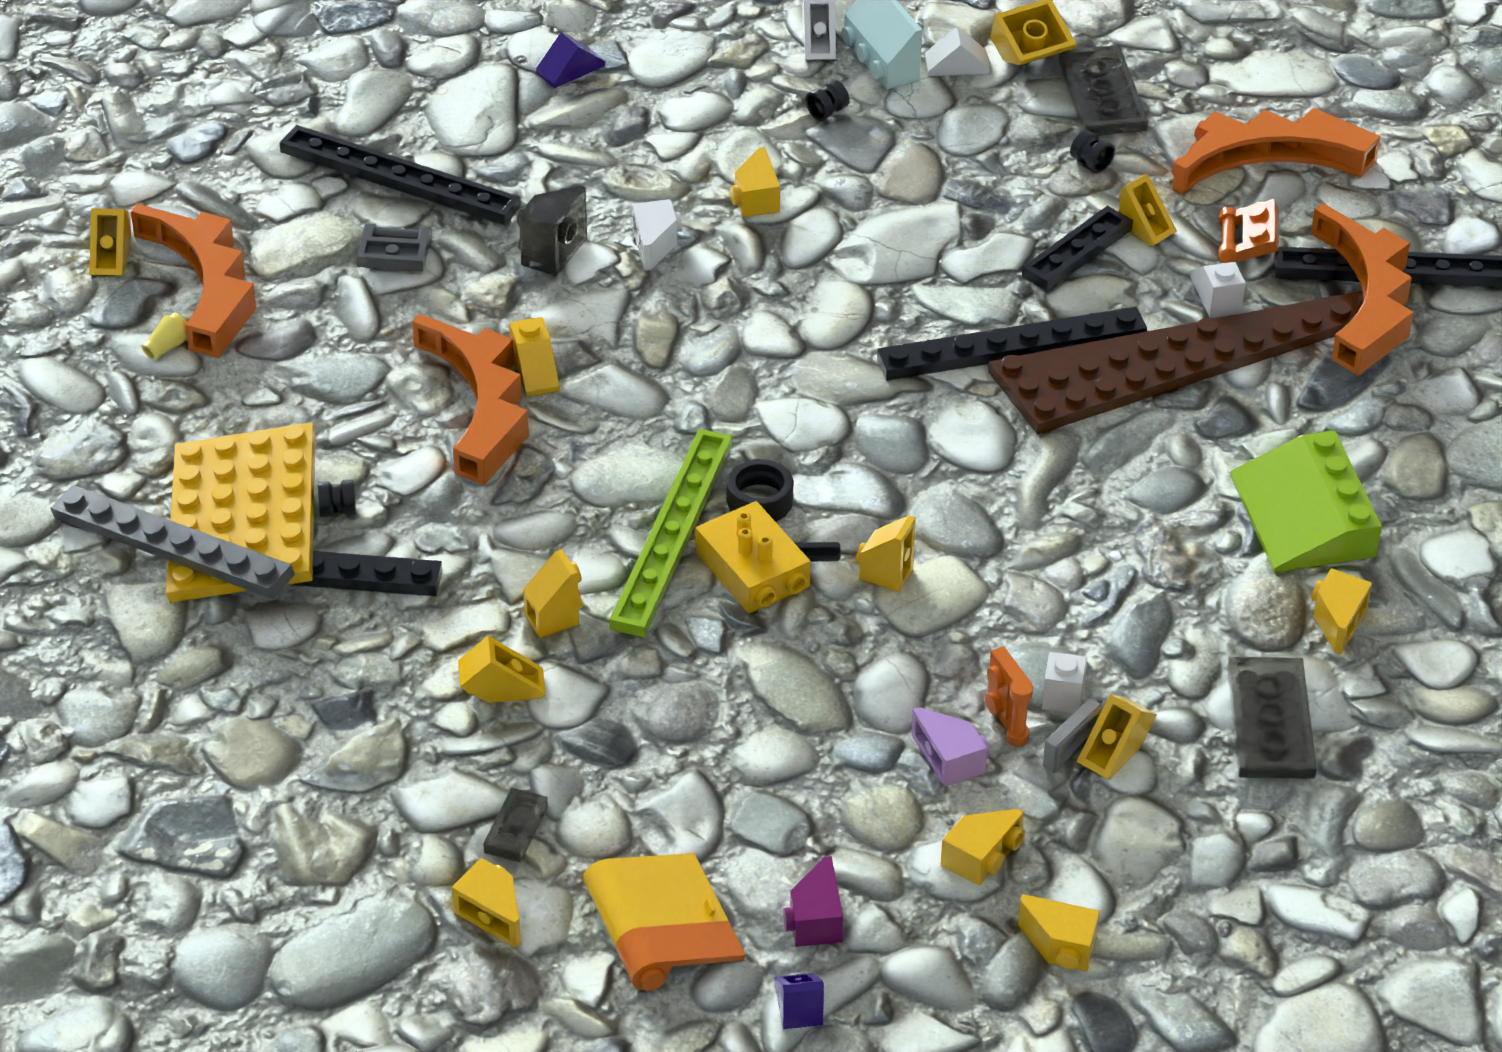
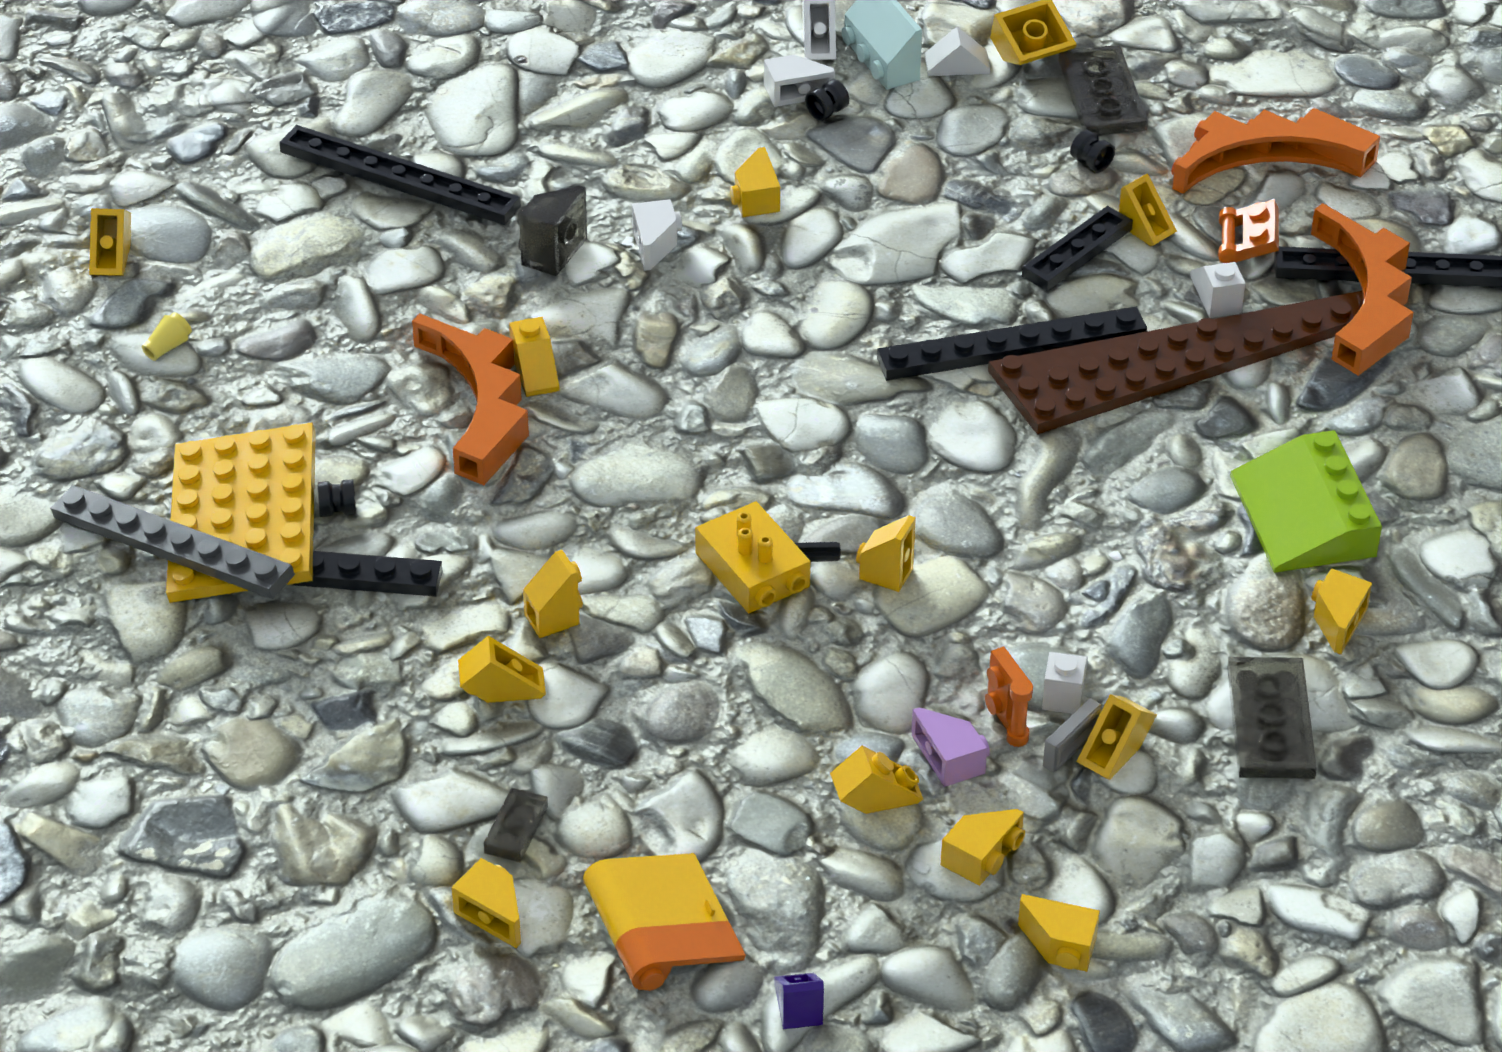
orange arch [131,204,257,358] -> none
dark grey plate [357,223,432,271] -> none
dark purple slope [536,32,605,88] -> none
lime plate [609,429,732,638] -> none
black tyre [726,459,794,522] -> none
magenta slope [783,856,843,947] -> none
none -> white slope [764,55,835,107]
none -> yellow slope [830,745,923,814]

